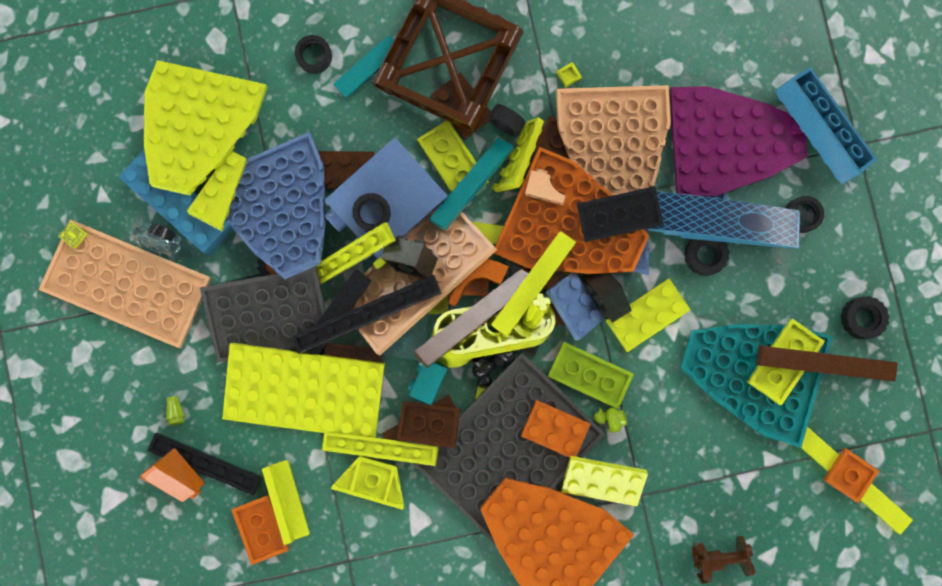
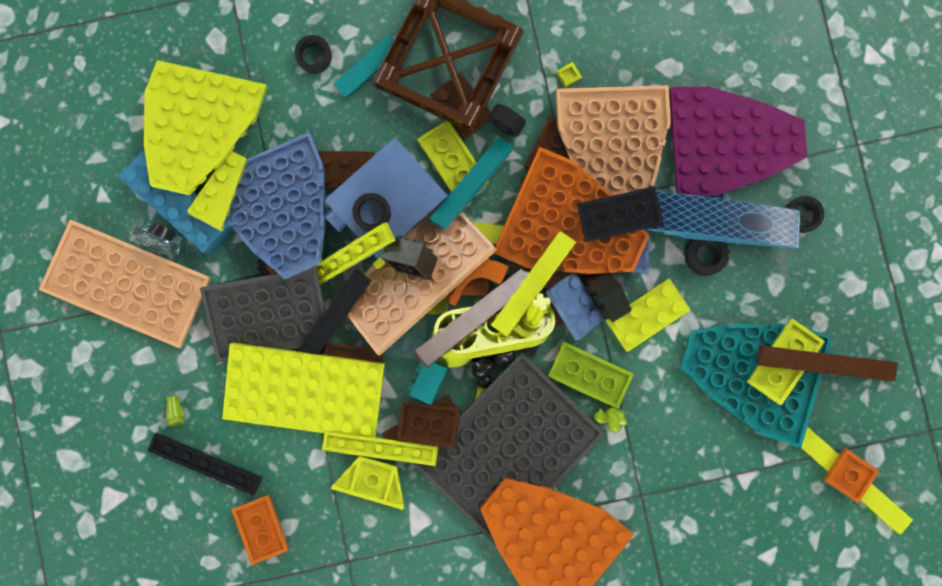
neon yellow tile [59,221,88,249] -> none
orange slope [139,448,205,502] -> none
neon yellow panel [262,460,310,545] -> none
black tile [292,275,442,354] -> none
neon yellow wing [492,117,544,193] -> none
orange plate [521,400,590,458] -> none
light nougat arch [525,169,566,206] -> none
neon yellow plate [561,456,648,506] -> none
reddish brown piece [692,536,755,584] -> none
dark azure brick [775,67,877,185] -> none
black tyre [841,296,890,339] -> none

